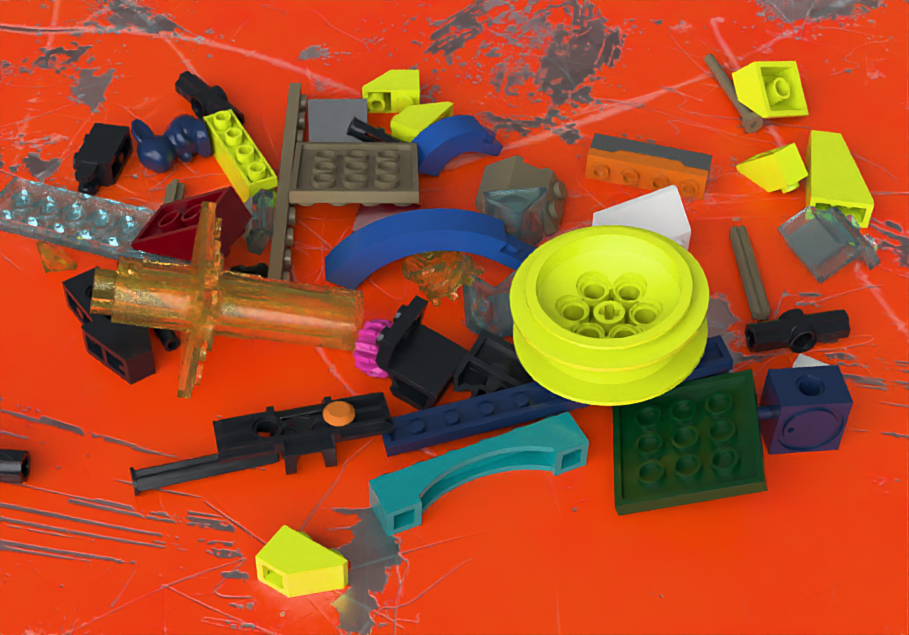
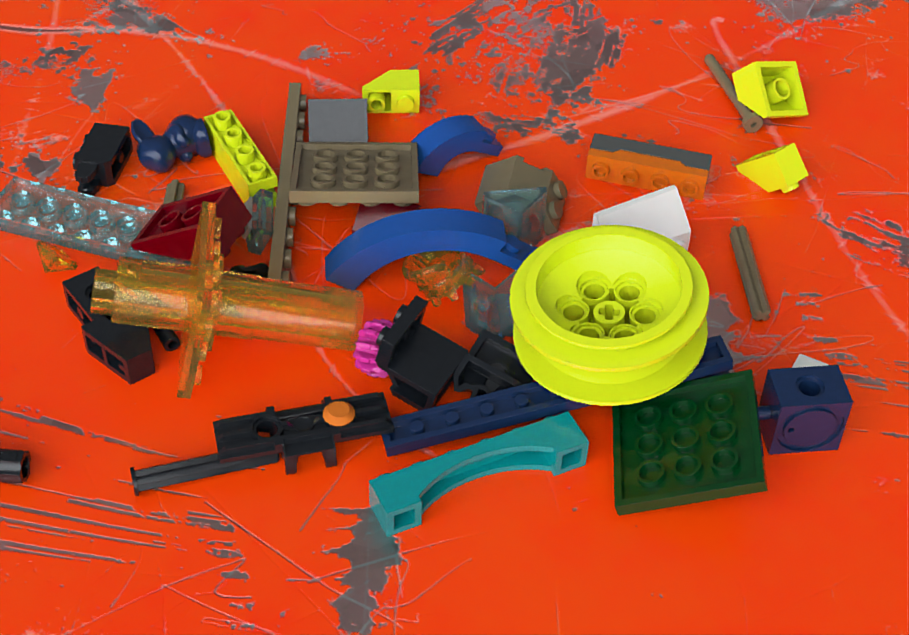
black piece [175,71,245,125] -> none
neon yellow slope [255,525,349,598] -> none
black pin [346,117,406,142] -> none
neon yellow slope [390,101,453,142] -> none
black piece [744,309,851,353] -> none
clear light blue piece [776,206,881,284] -> none
neon yellow slope [805,130,874,228] -> none

